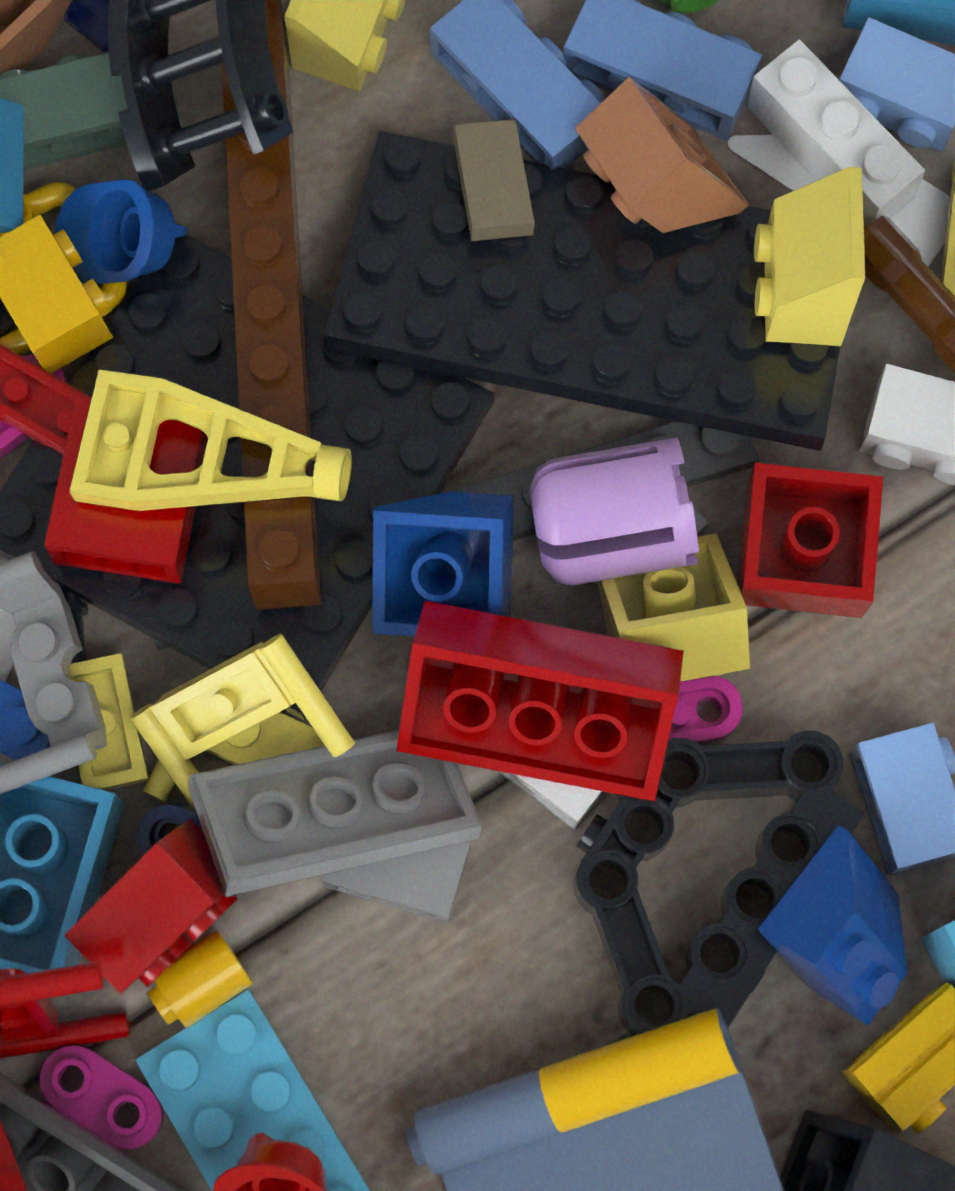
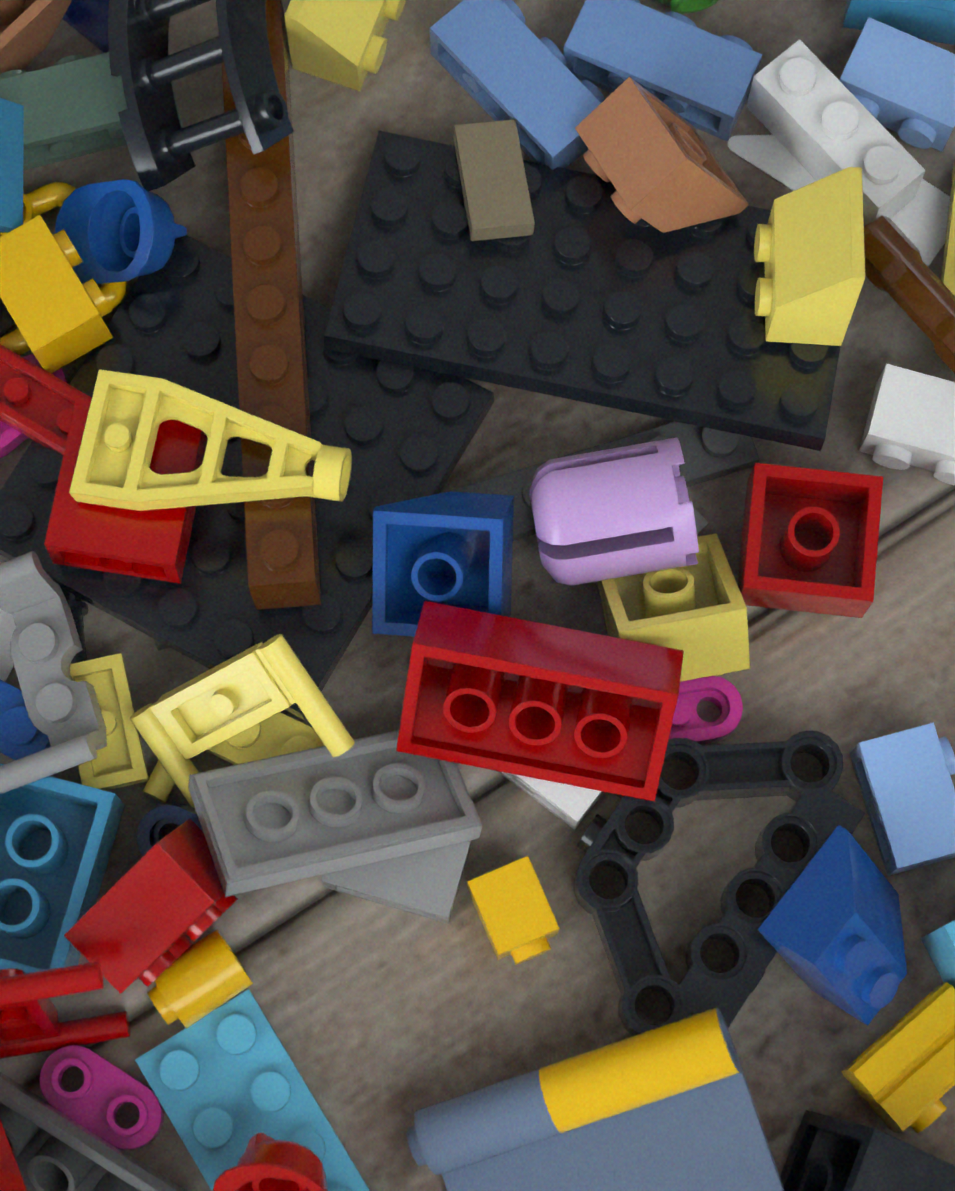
none -> yellow brick [467,856,560,965]

